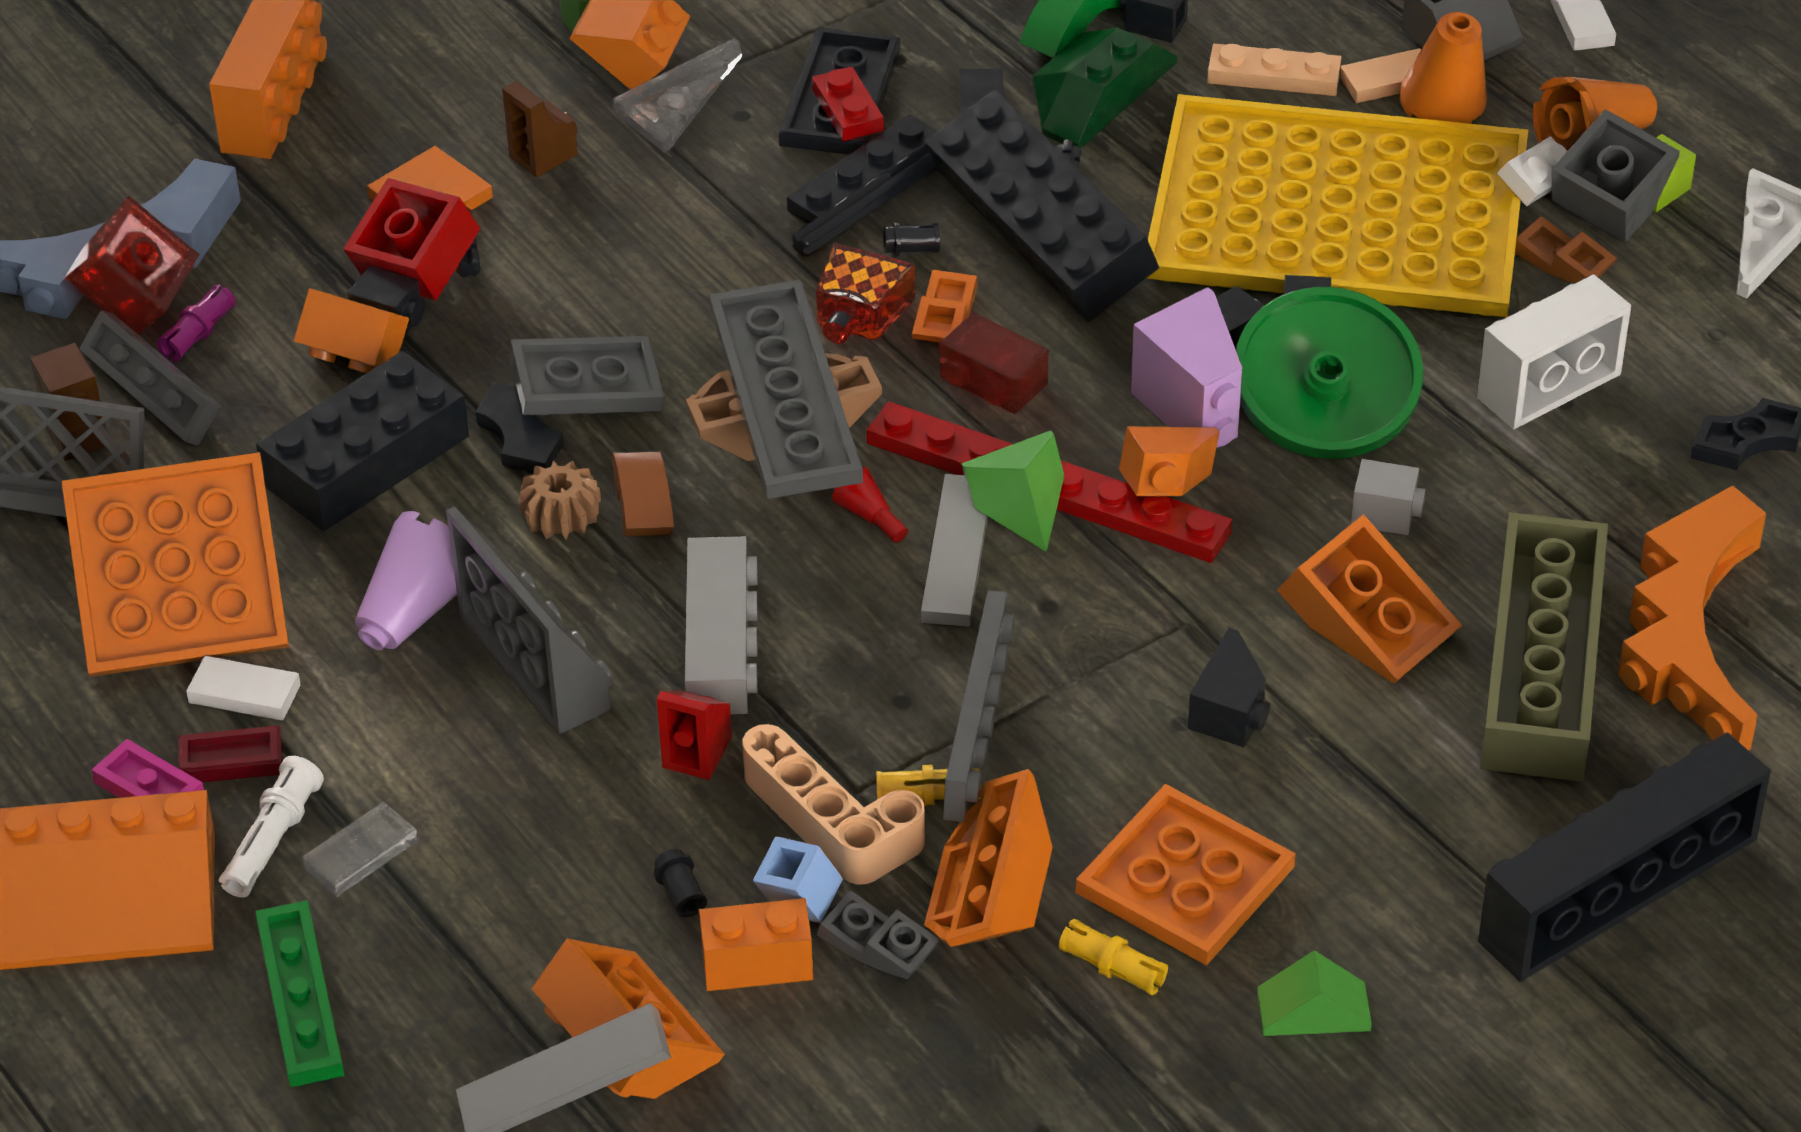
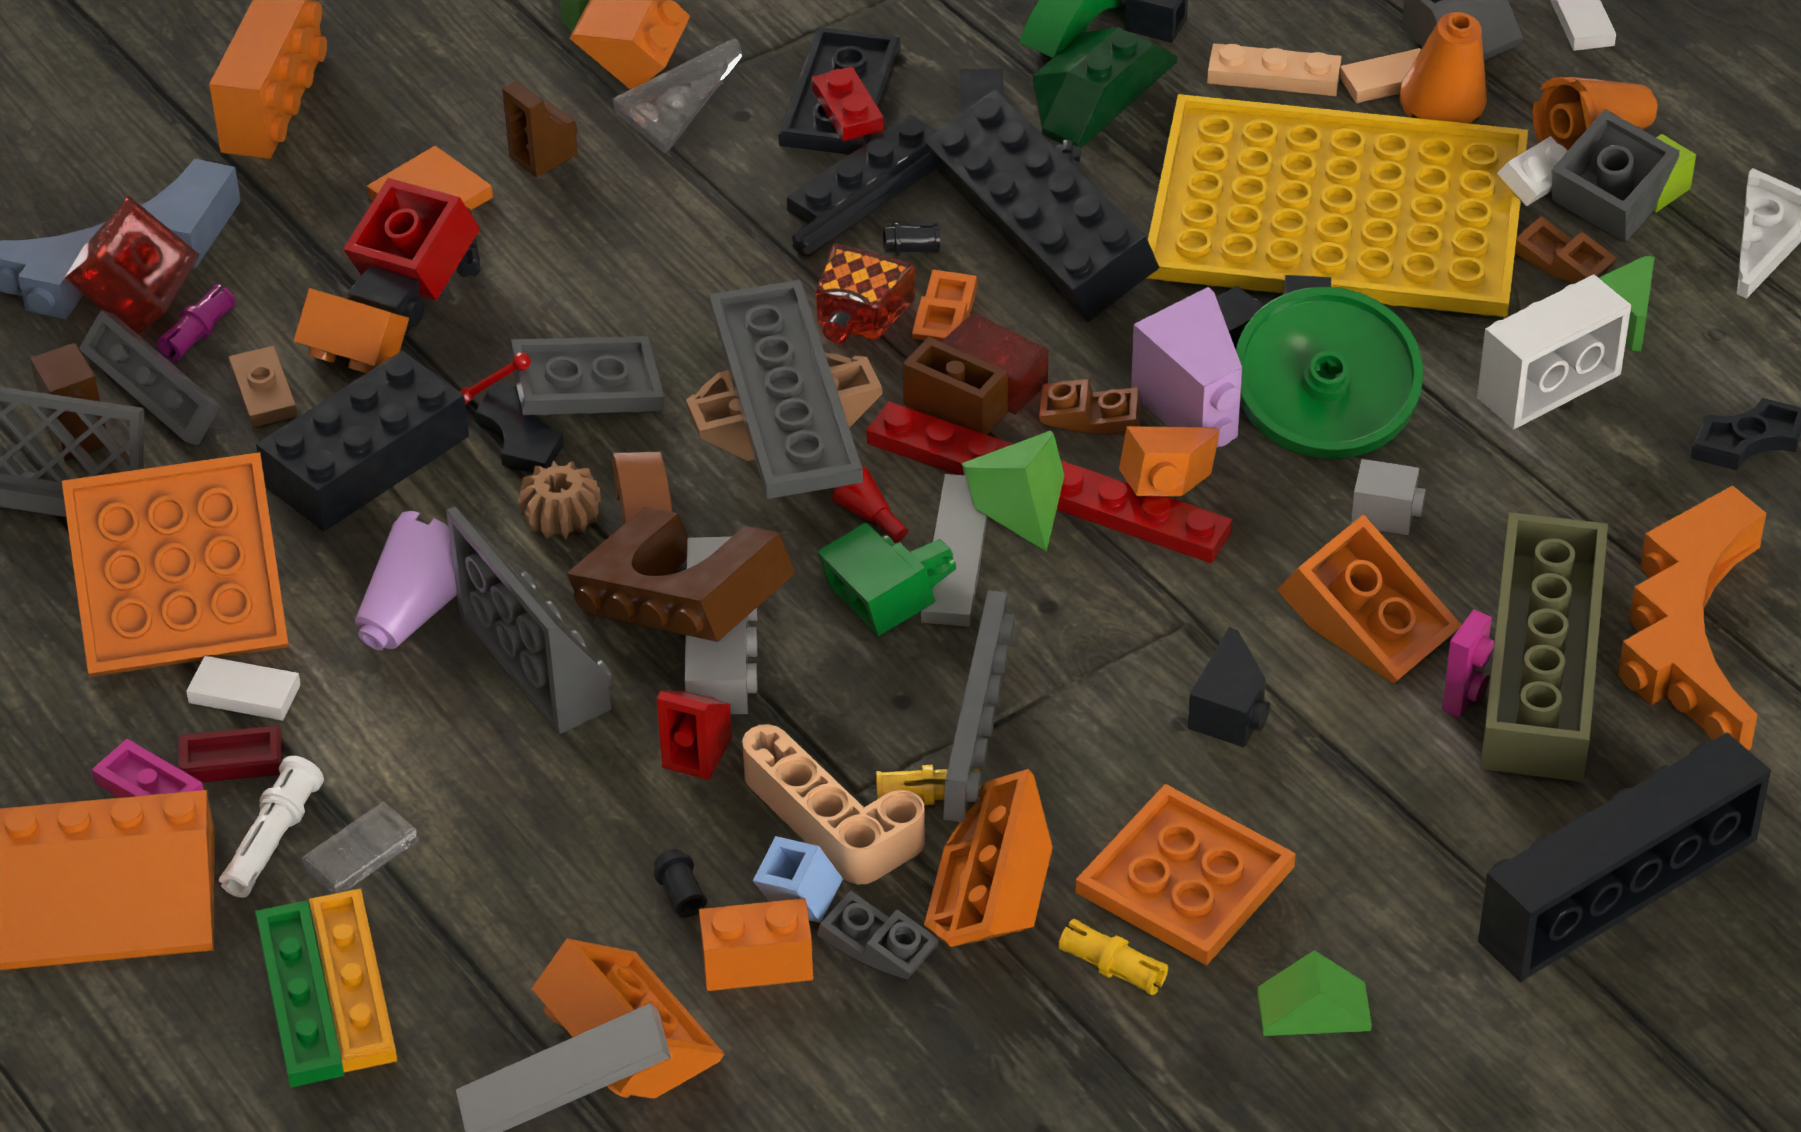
none -> medium nougat plate [229,346,297,428]
none -> light orange tile [309,888,397,1072]
none -> red hinge [459,352,531,405]
none -> reddish brown arch [567,507,796,642]
none -> green hinge [817,522,956,636]
none -> reddish brown brick [903,337,1008,435]
none -> dark orange slope [1039,379,1142,434]
none -> dark pink plate [1442,609,1494,718]
none -> bright green slope [1599,256,1655,352]

